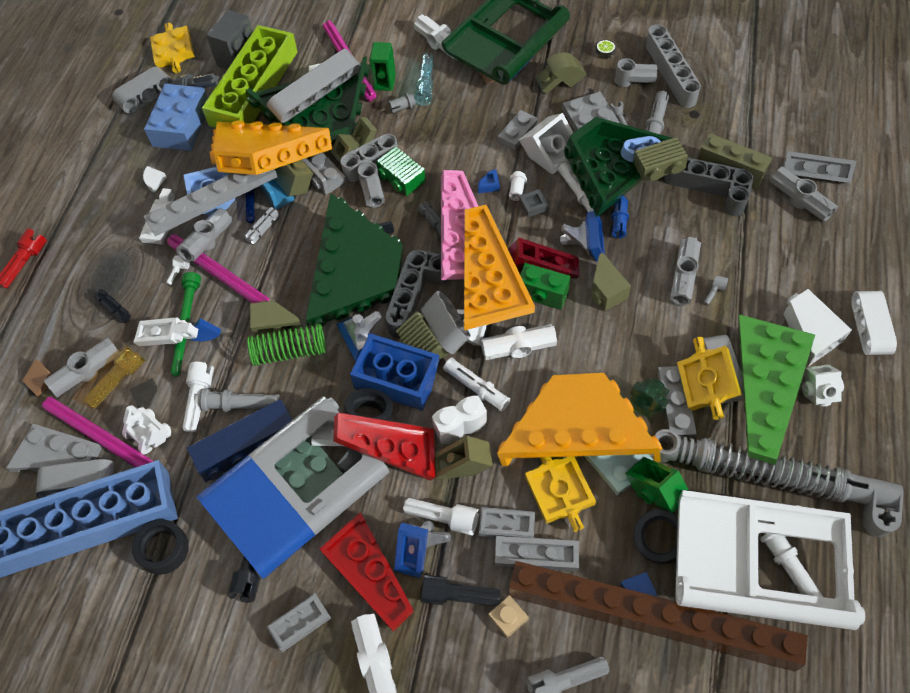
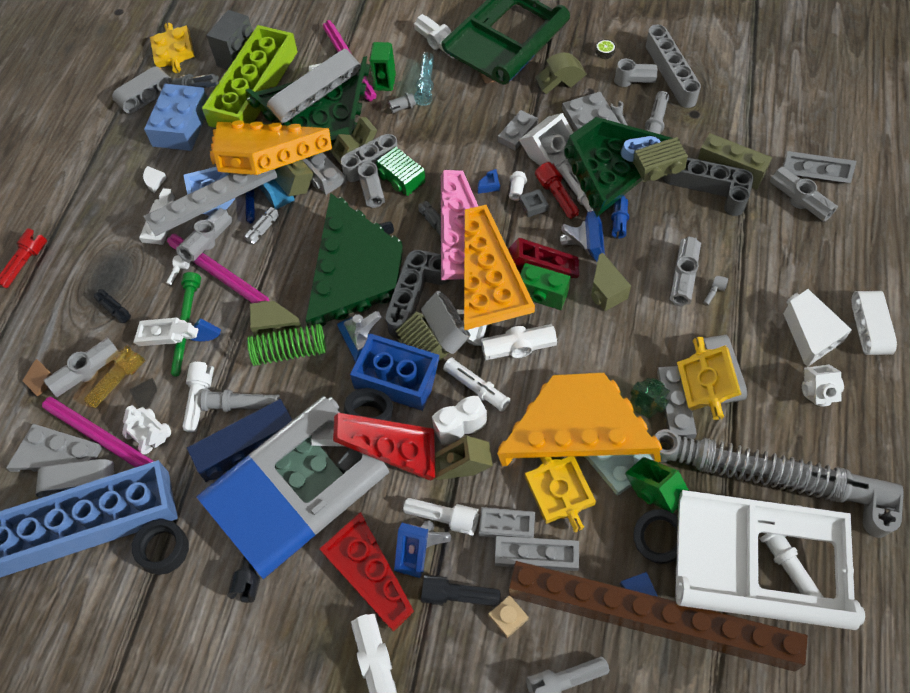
light grey plate [266,593,331,652] -> none
bright green wing [738,315,815,465] -> none
none -> red piece [535,162,579,219]

